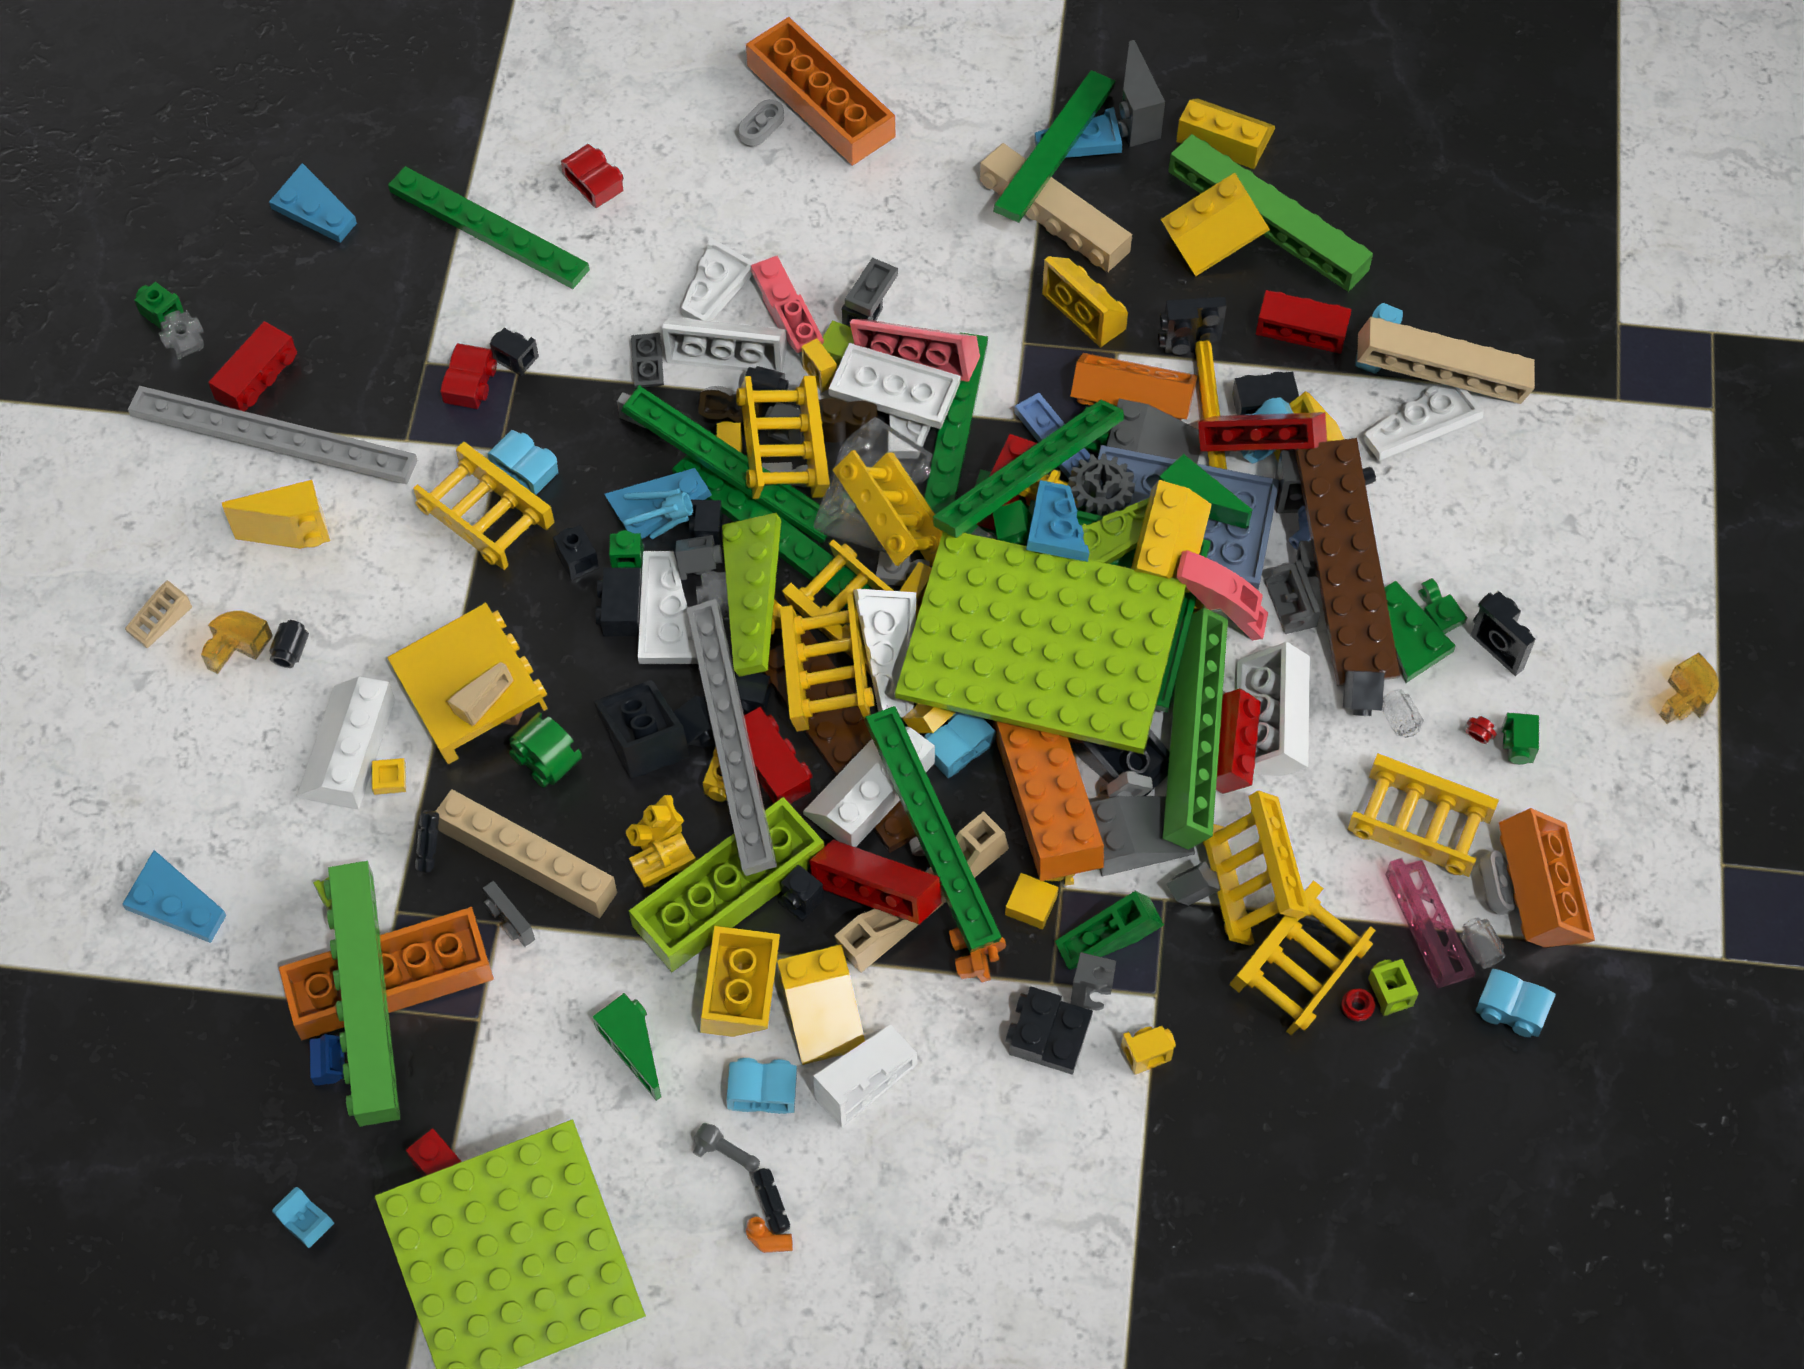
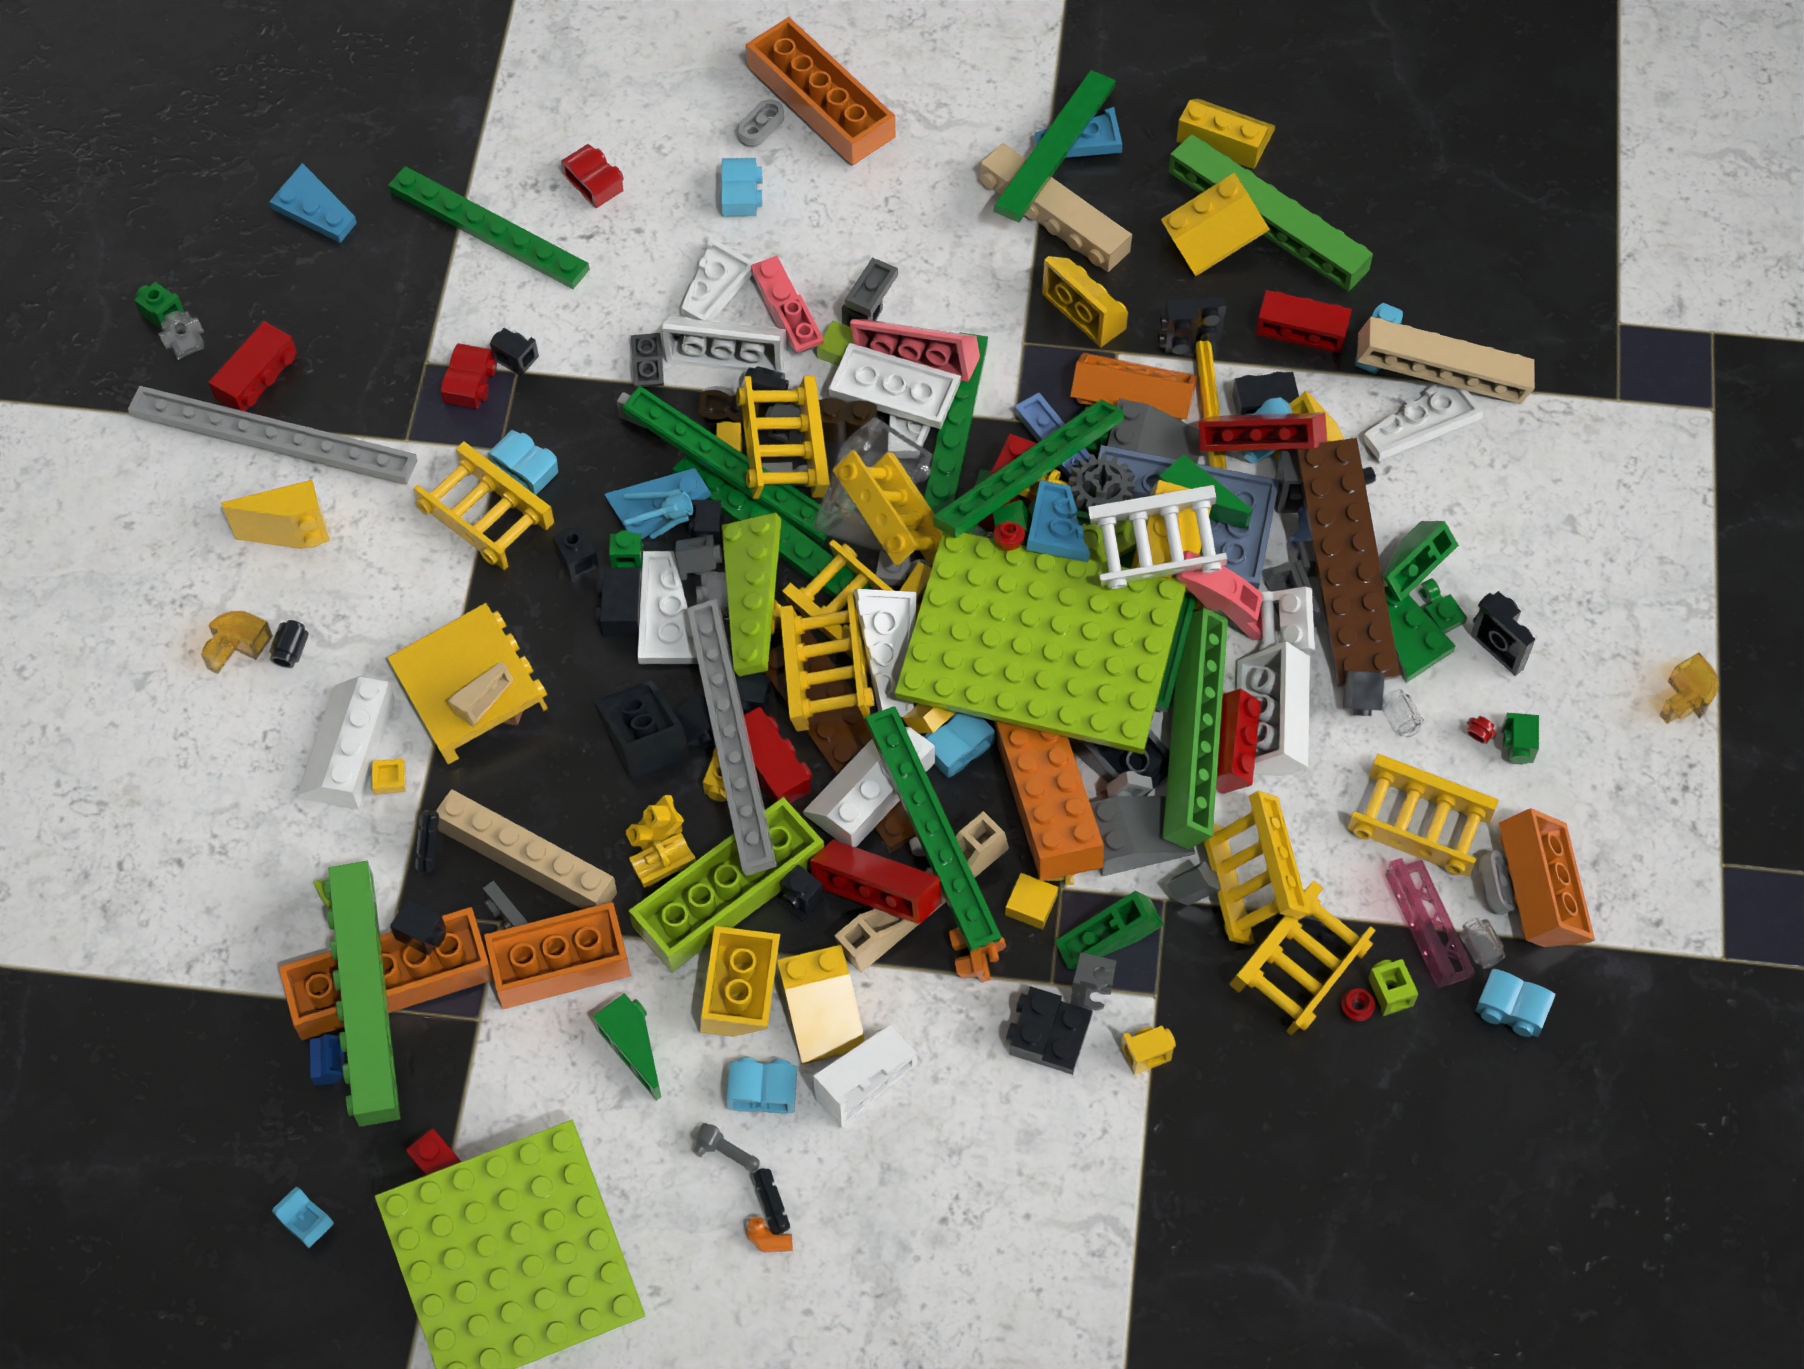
dark azure wing [122,850,227,943] -> none
tan slope [125,580,192,648] -> none
green brick [509,712,582,788] -> none
yellow piece [801,338,837,393] -> none
dark grey slope [1117,40,1165,147] -> none
none -> black brick [390,899,446,956]
none -> orange slope [484,902,631,1009]
none -> medium azure brick [721,158,763,216]
none -> red plate [994,522,1025,551]
none -> white fence [1088,485,1227,589]
none -> white plate [1260,586,1315,651]
none -> green slope [1383,521,1459,602]

